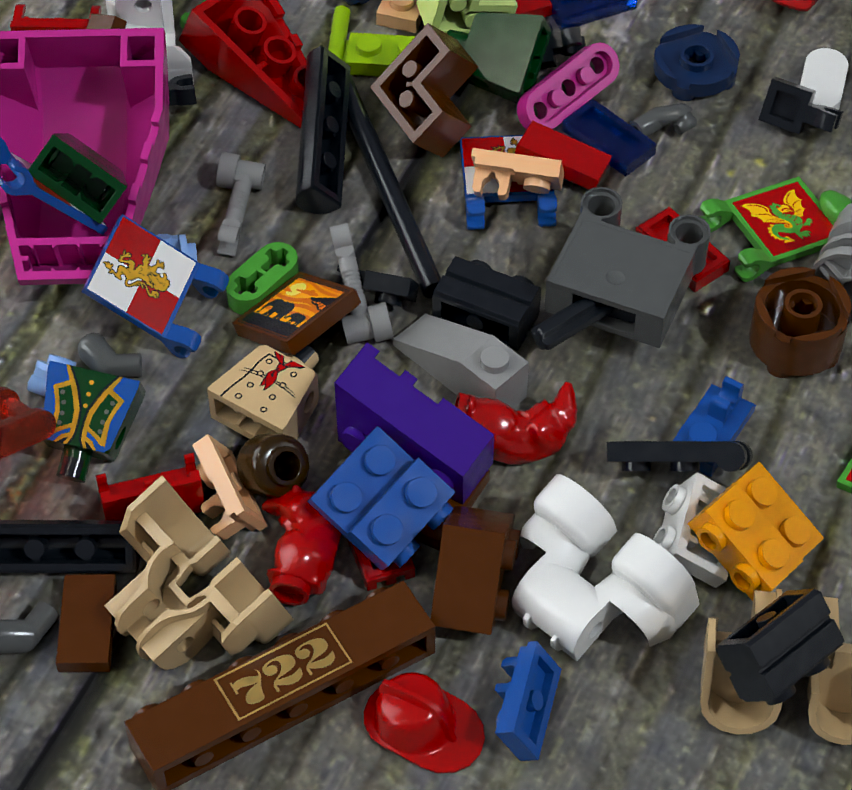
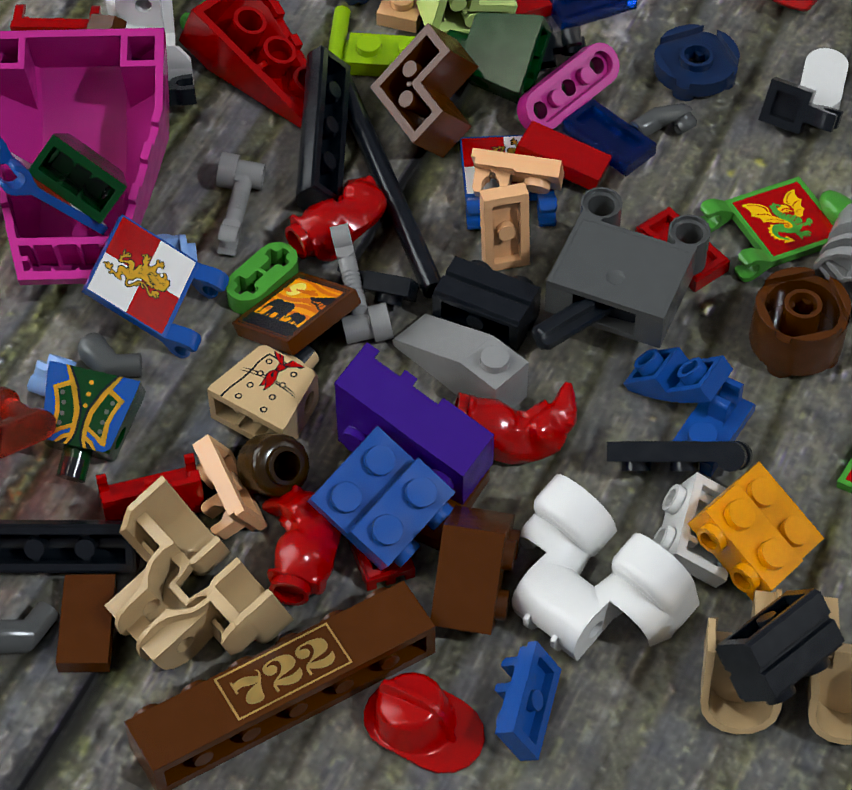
none -> red animal [285,175,387,262]
none -> light nougat plate [479,182,530,271]
none -> blue slope [623,347,733,403]

